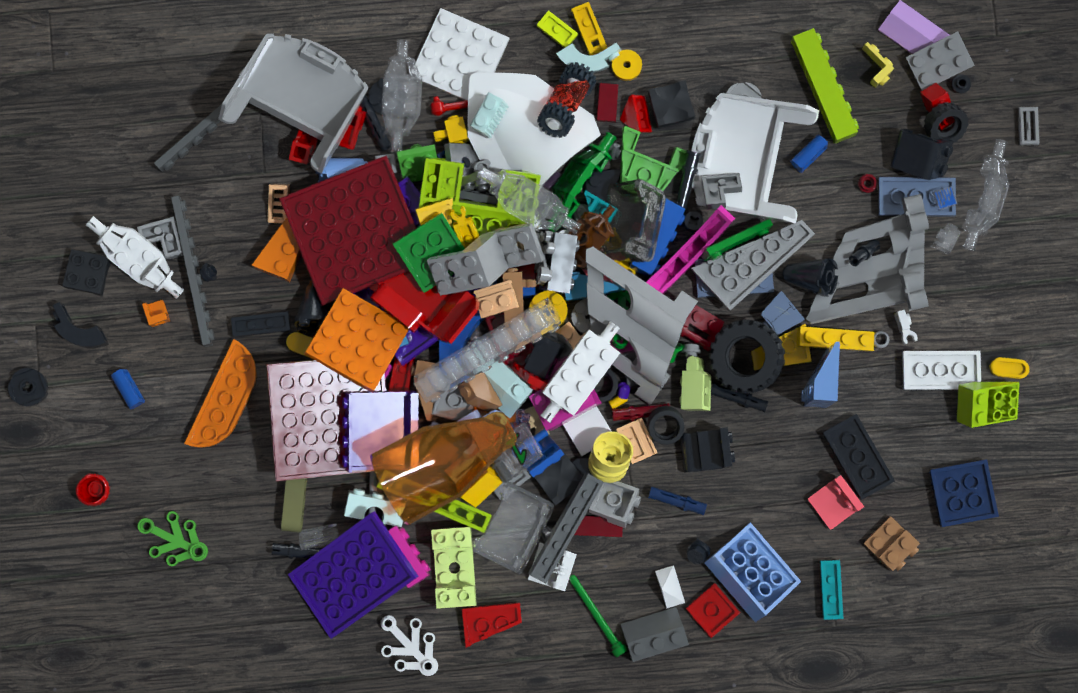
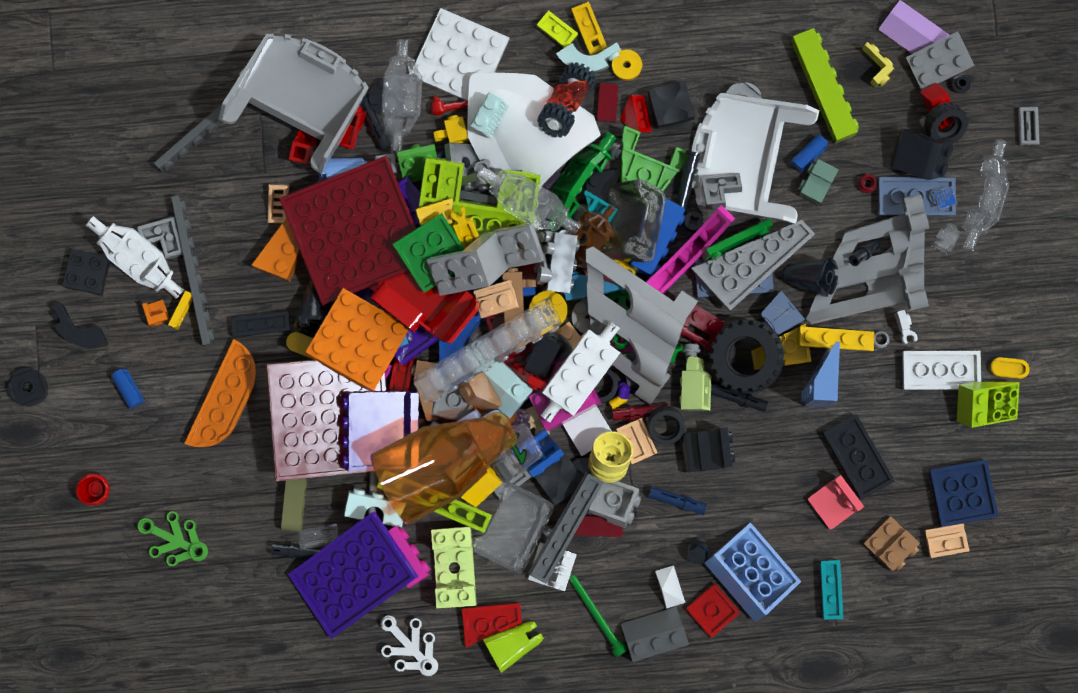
black plate [200,263,217,282] -> none
none -> yellow tile [168,291,193,330]
none -> lime piece [483,621,544,673]
none -> sand green brick [798,159,839,206]
none -> light nougat plate [925,523,969,558]

